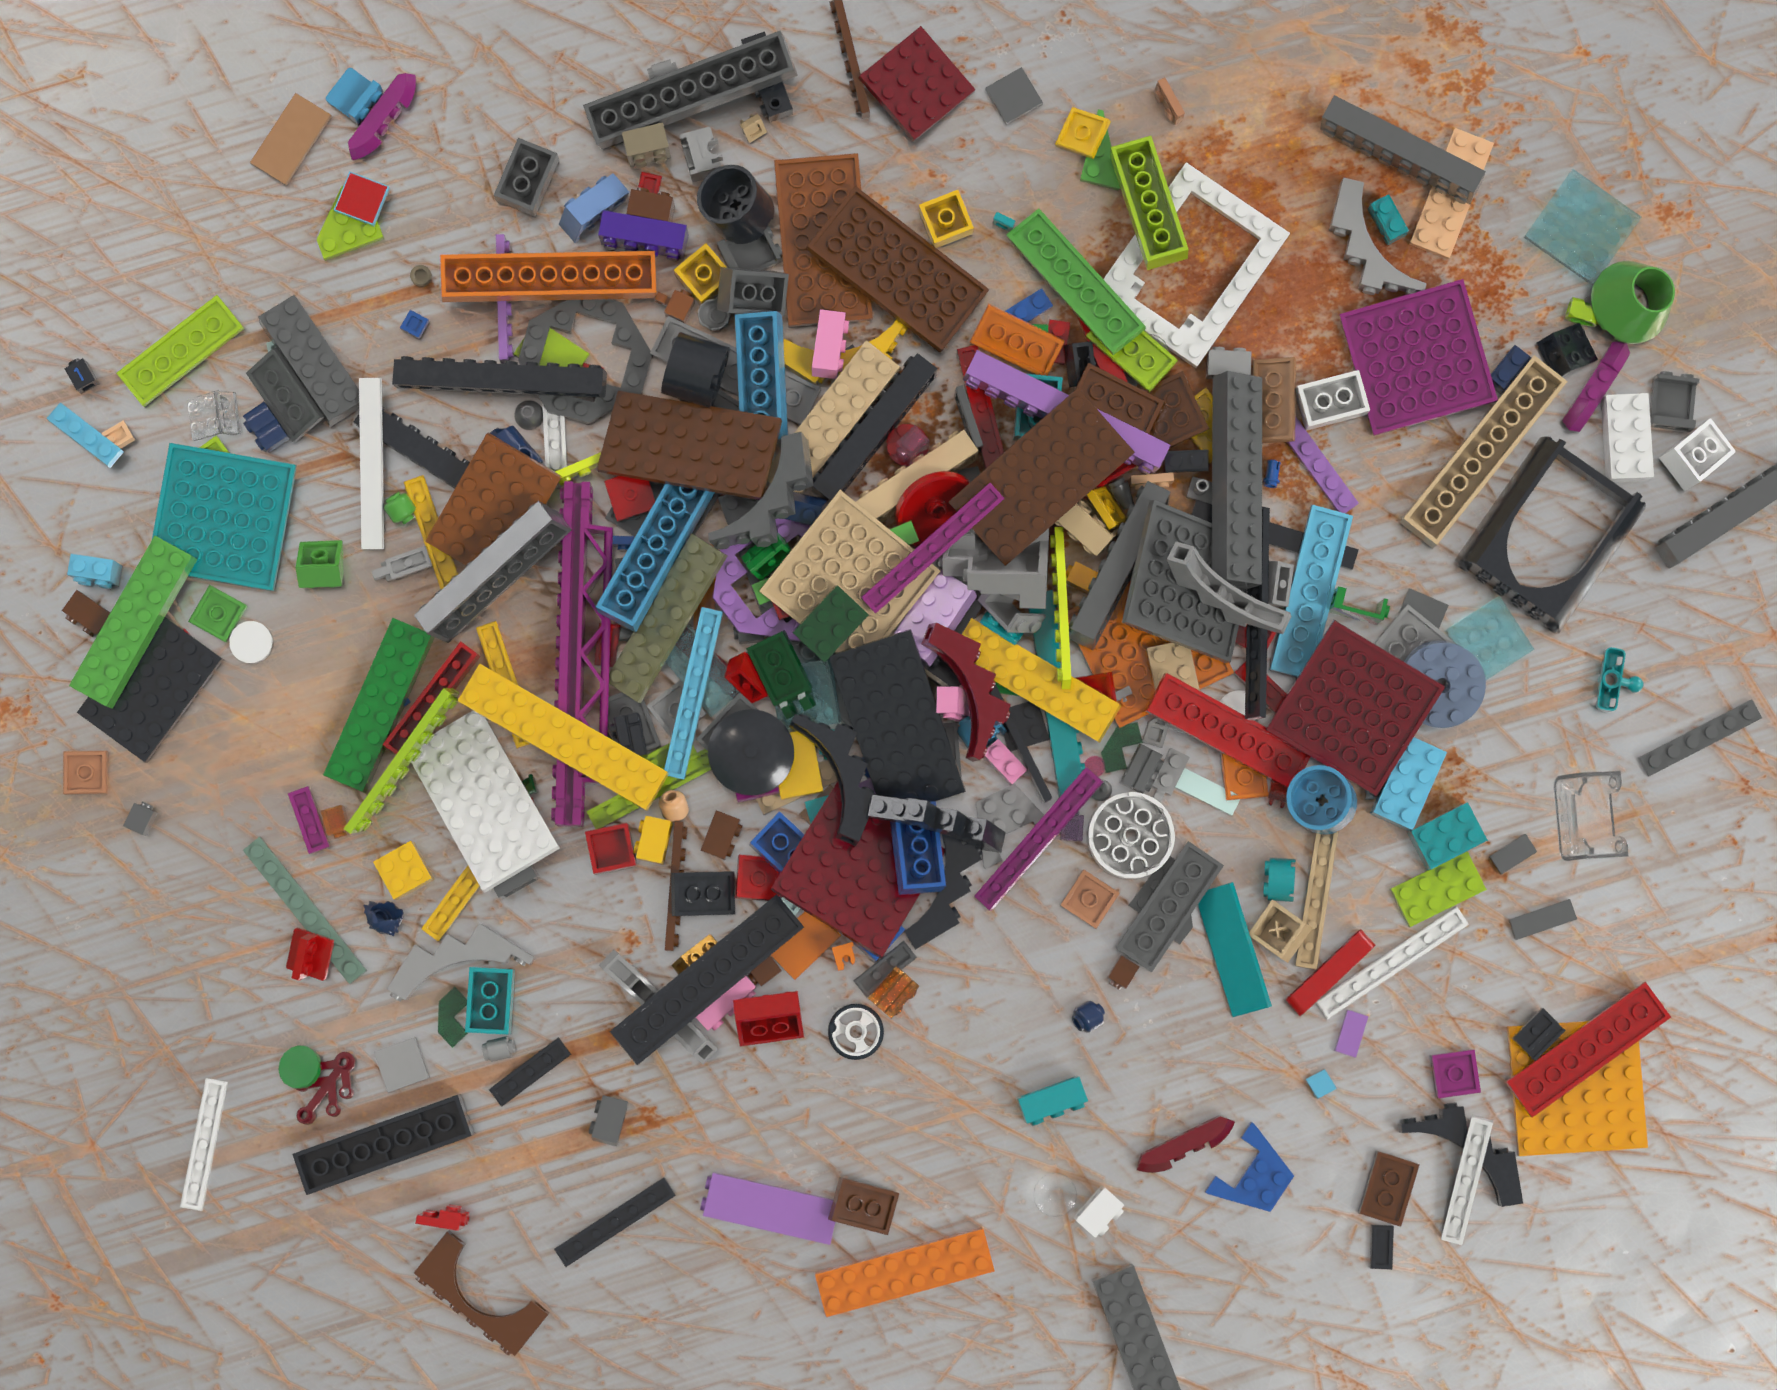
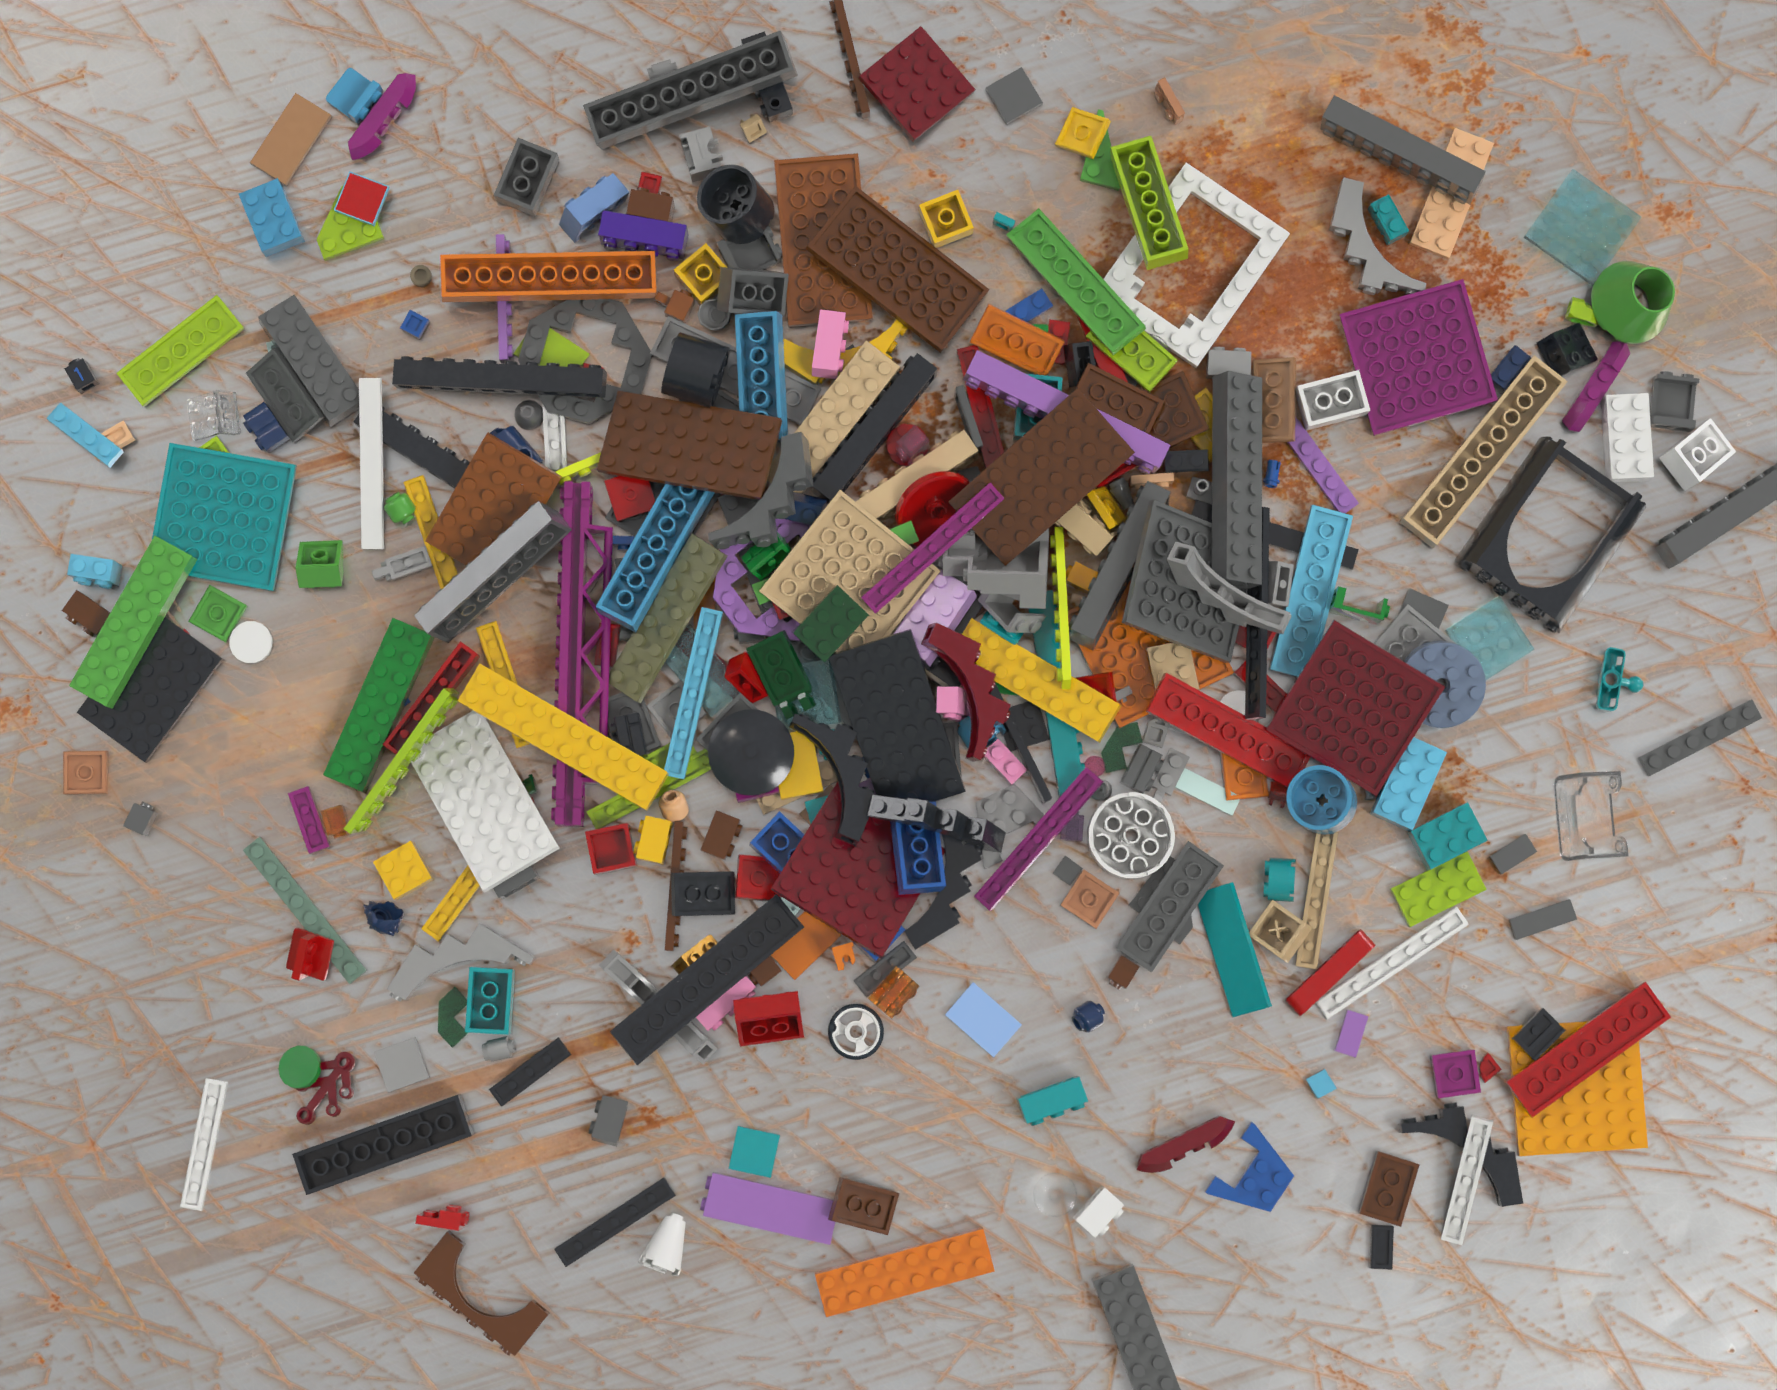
dark tan brick [622,122,671,168] -> none
none -> dark azure brick [239,178,305,257]
none -> white cone [638,1213,686,1276]
none -> teal tile [729,1126,780,1178]
none -> light blue tile [945,982,1022,1057]
none -> dark grey tile [1053,856,1083,886]
none -> red tile [1479,1052,1502,1083]

